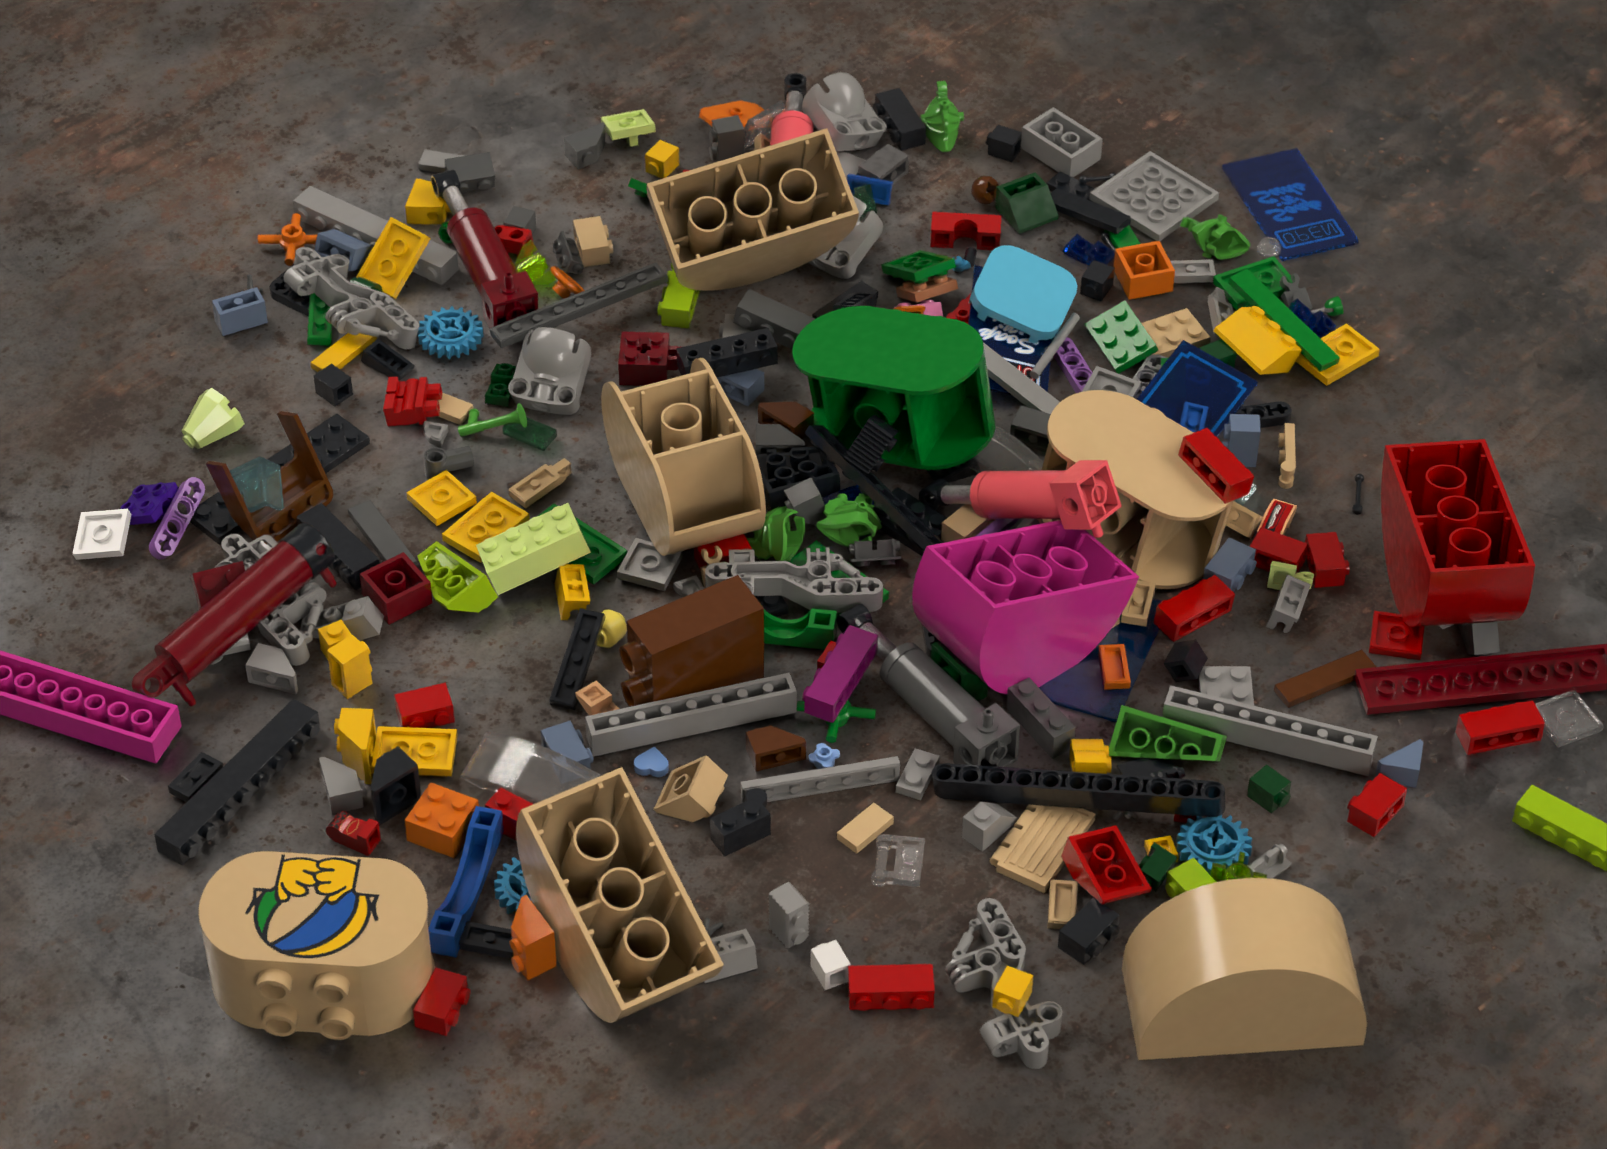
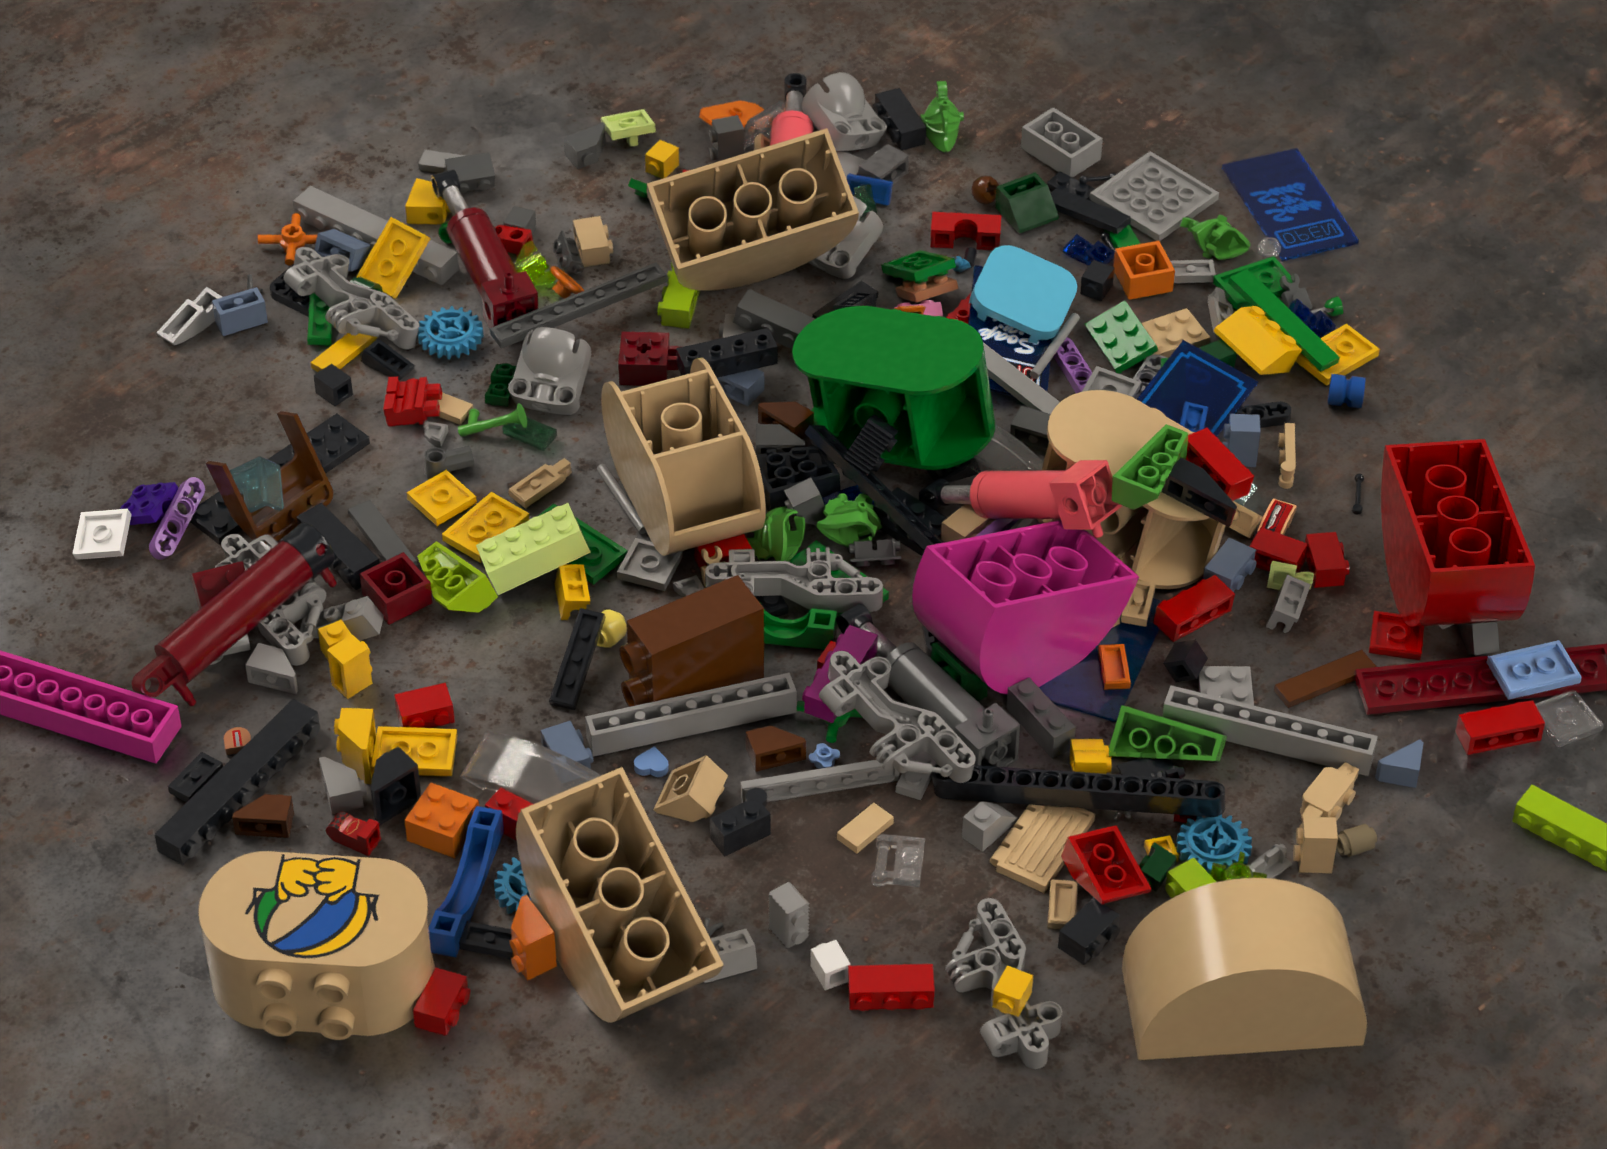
yellowish green cone [182,388,245,449] -> none
light nougat slope [575,681,620,716] -> none
black brick [986,125,1022,162] -> none
dark green brick [1247,764,1291,814] -> none
red brick [1347,773,1407,837] -> none
none -> light grey slope [156,287,222,346]
none -> nougat tile [224,727,251,755]
none -> reddish brown slope [232,794,294,838]
none -> light grey bar [597,464,646,534]
none -> light grey beam [819,651,976,783]
none -> bright green wedge [1111,424,1188,510]
none -> black slope [1162,457,1237,527]
none -> tan brick [1293,817,1338,873]
none -> tan hinge [1299,762,1359,828]
none -> blue wheel [1328,374,1366,408]
none -> dark tan brick [1336,824,1377,857]
none -> light blue tile [1487,640,1582,700]

